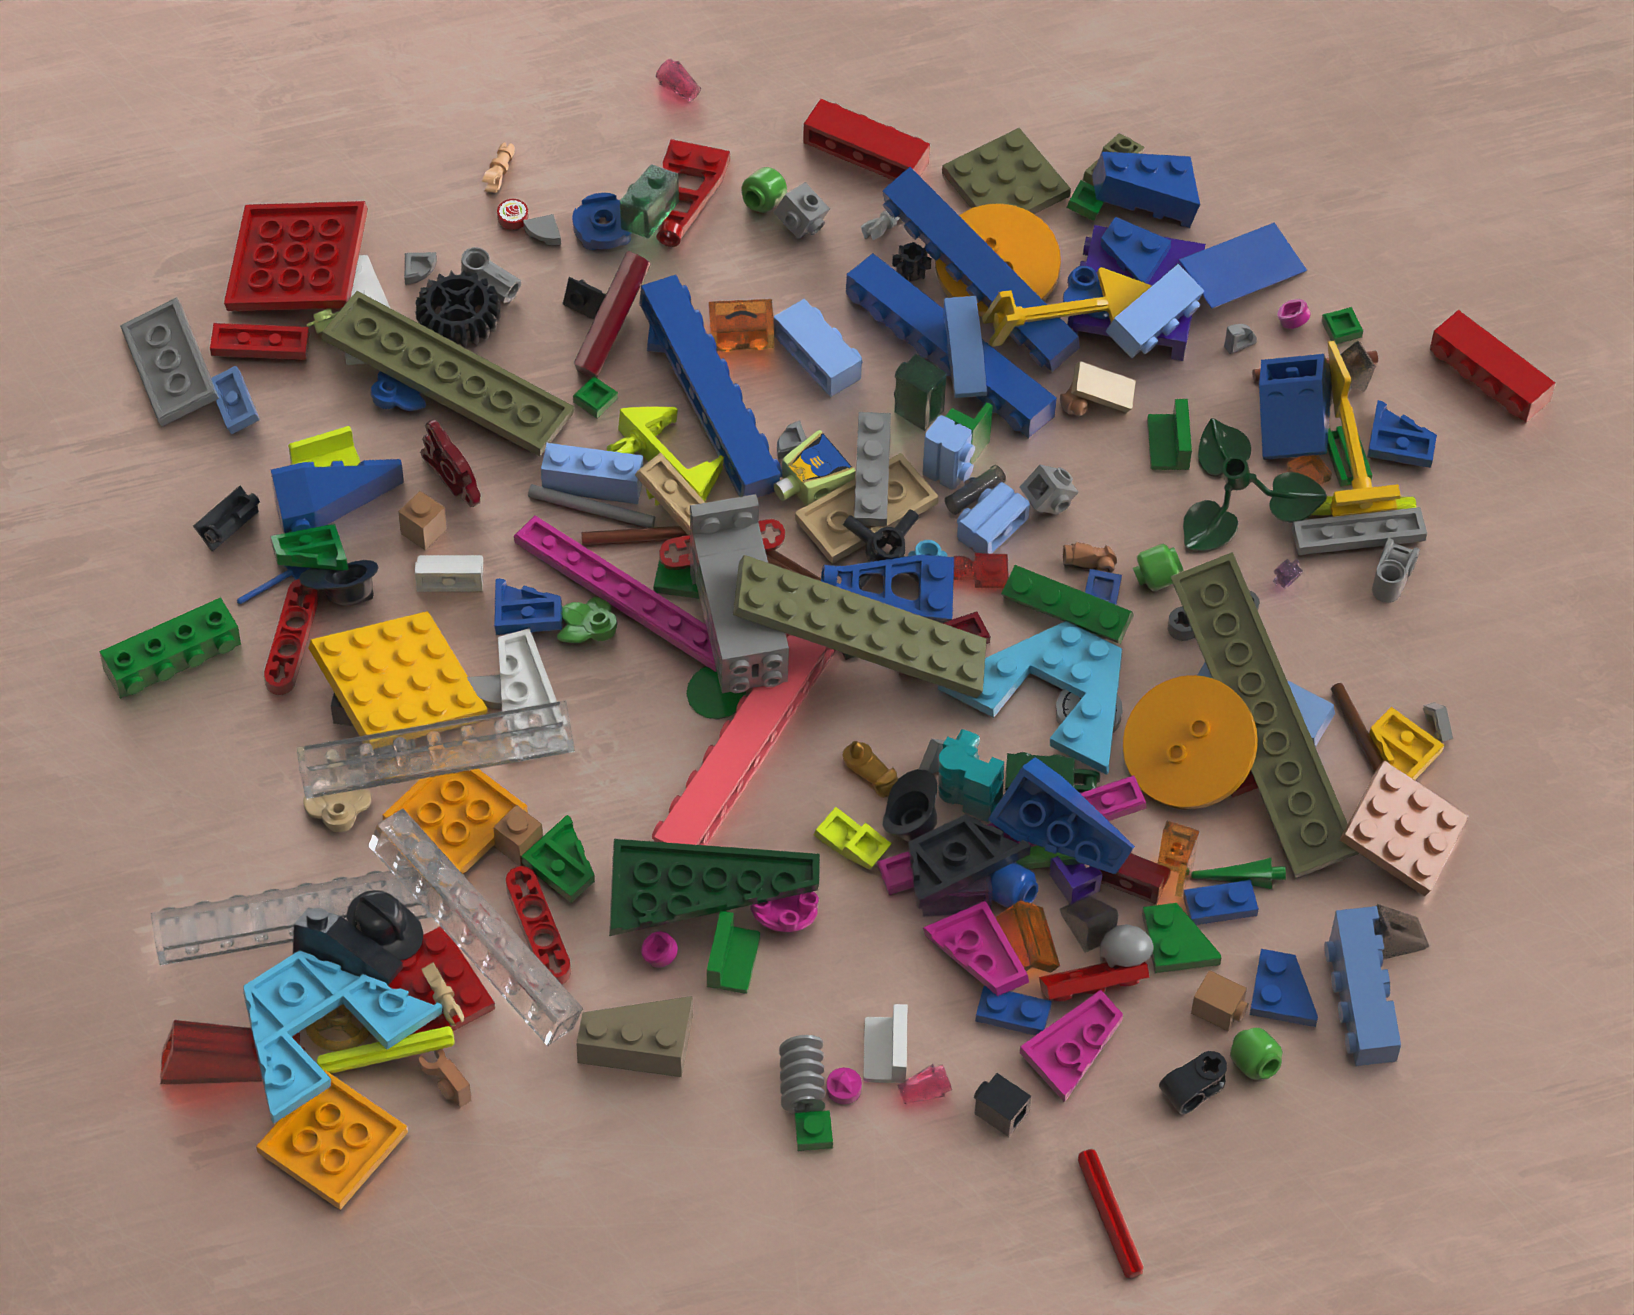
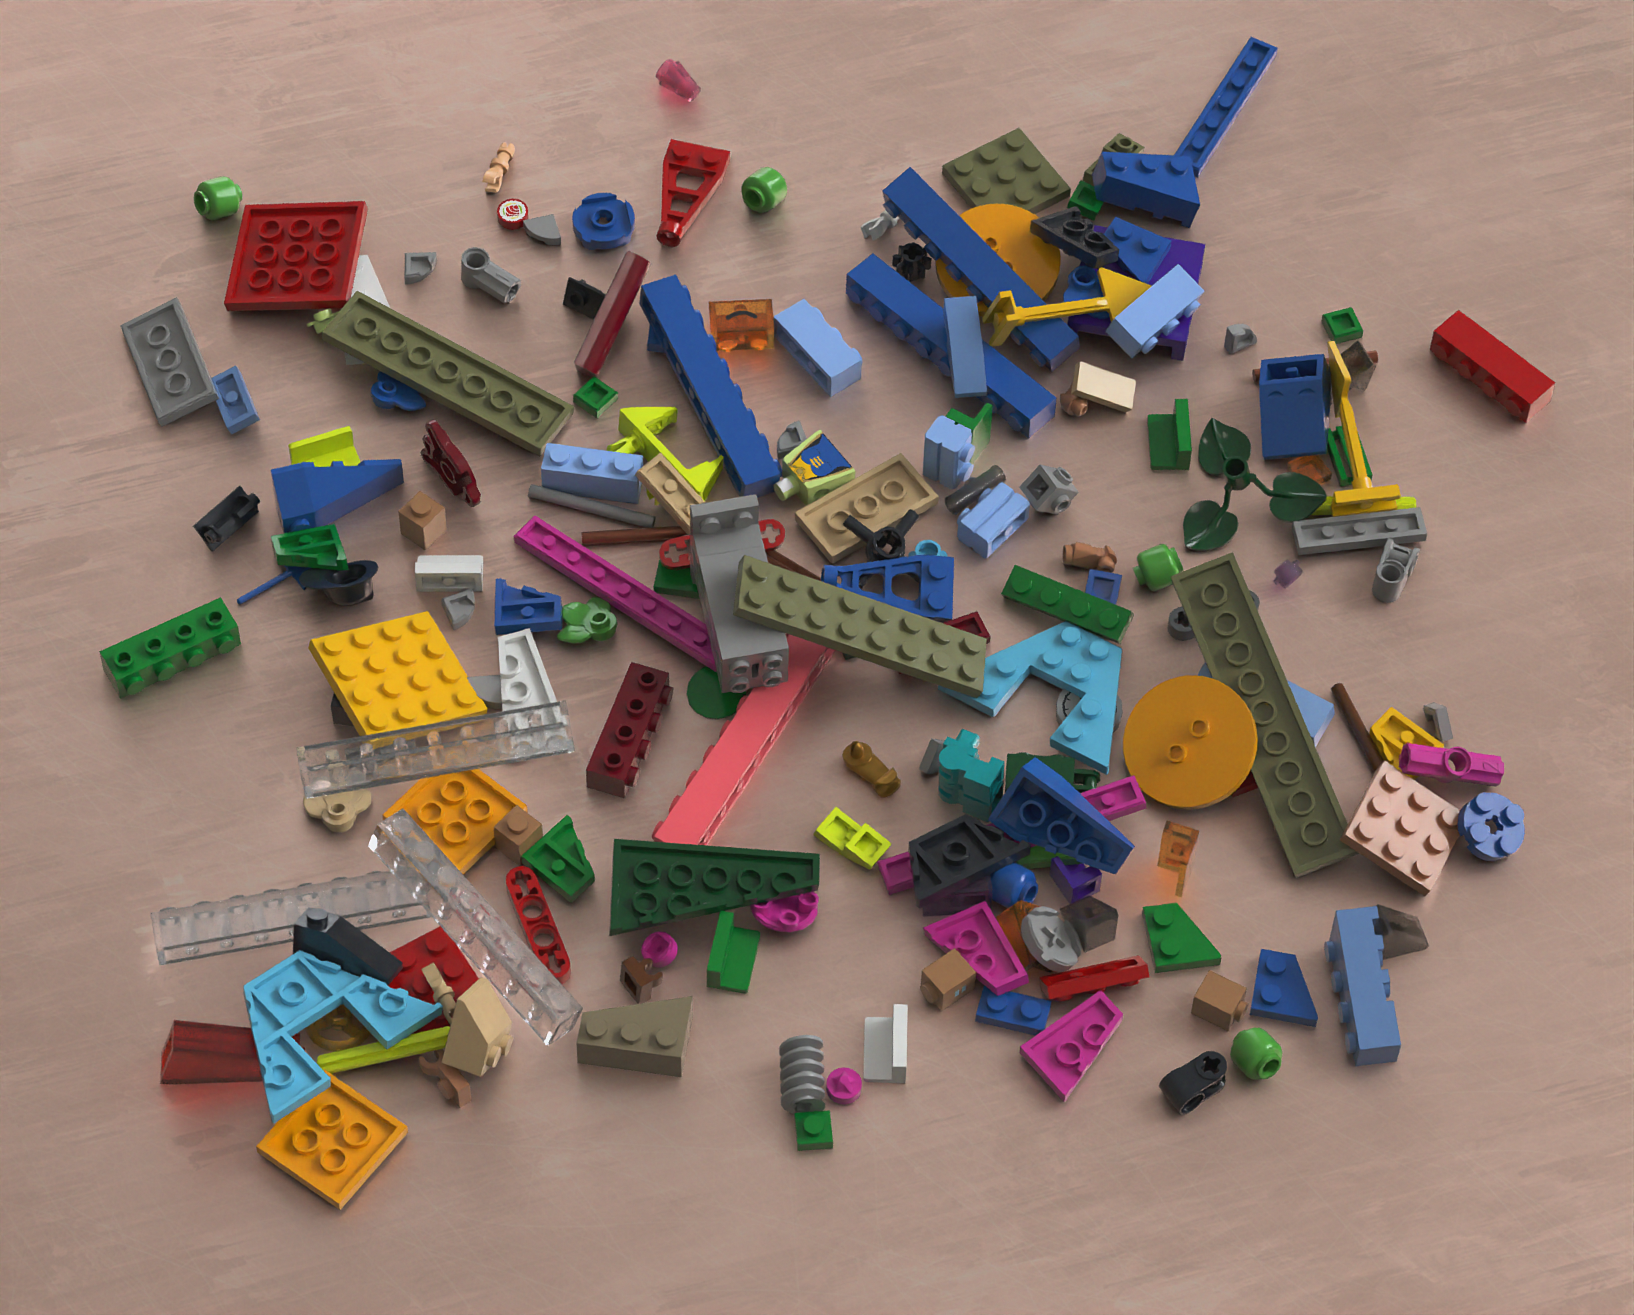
red plate [210,323,310,360] -> none
red beam [264,579,319,695] -> none
black piece [346,890,423,960] -> none
black gear [415,270,501,348] -> none
clear green brick [620,164,680,239] -> none
light grey brick [773,182,830,239] -> none
red brick [803,99,930,181] -> none
light grey plate [854,412,891,526] -> none
black piece [882,769,937,841] -> none
clear green brick [894,354,947,431] -> none
clear pink cone [897,1064,952,1104] -> none
clear red plate [953,553,1009,588] -> none
black brick [974,1073,1031,1137] -> none
red axle [1078,1149,1144,1279] -> none
dark red panel [1099,853,1171,905] -> none
light grey hair [1100,924,1153,968] -> none
blue piece [1179,222,1307,309] -> none
blue plate [1183,880,1259,925] -> none
green piece [1191,858,1286,889] -> none
dark pink tile [1277,299,1311,329] -> none
blue wing [1367,400,1437,468] -> none
none -> bright green head [194,176,242,220]
none -> light grey tile [441,588,475,630]
none -> tan slope [442,977,513,1077]
none -> dark red brick [586,662,674,798]
none -> reddish brown tile [620,956,663,1004]
none -> medium nougat brick [920,948,976,1011]
none -> light grey tile [1021,906,1082,972]
none -> black wing [1030,206,1119,269]
none -> blue tile [1174,37,1278,178]
none -> dark pink piece [1399,743,1504,787]
none -> plate [1457,792,1525,861]

